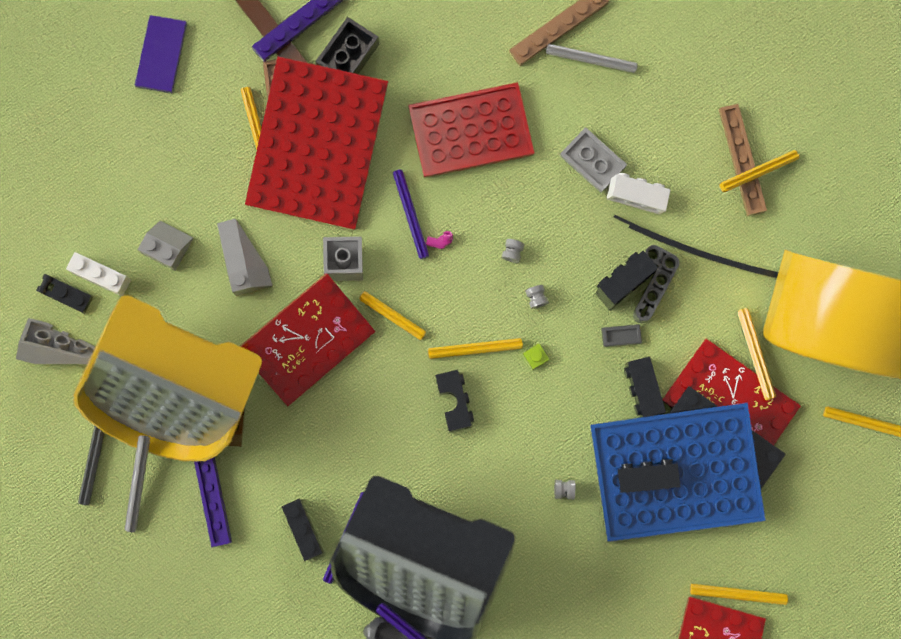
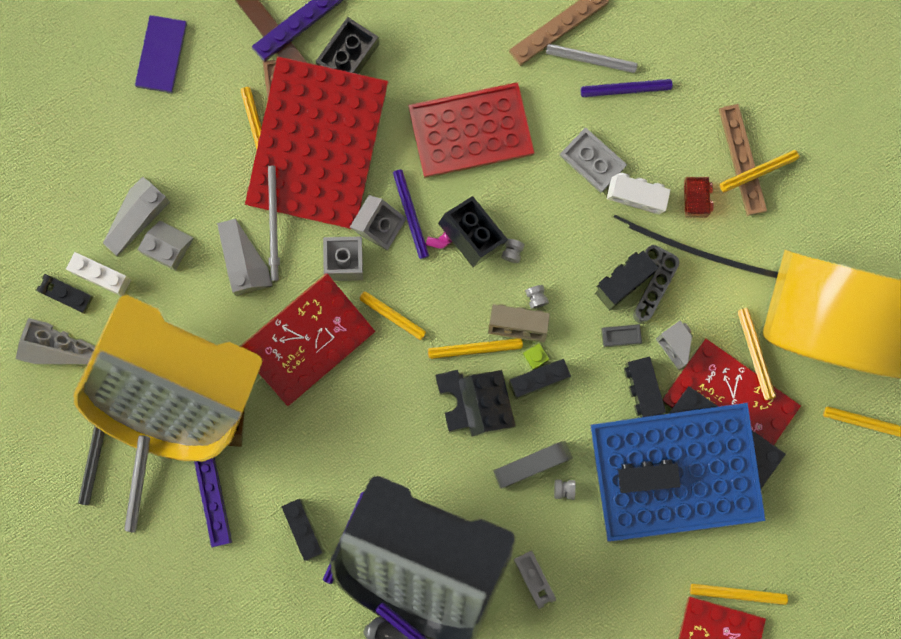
none -> light grey wedge [103,177,170,256]
none -> light grey bar [268,166,280,281]
none -> light grey slope [350,195,406,250]
none -> black brick [438,196,508,268]
none -> black brick [458,370,516,437]
none -> dark tan brick [488,304,550,342]
none -> dark grey beam [493,441,573,489]
none -> black brick [509,359,571,399]
none -> light grey plate [514,550,556,609]
none -> dark purple axle [580,79,673,97]
none -> light grey slope [656,321,692,370]
none -> clear red brick [684,177,714,218]

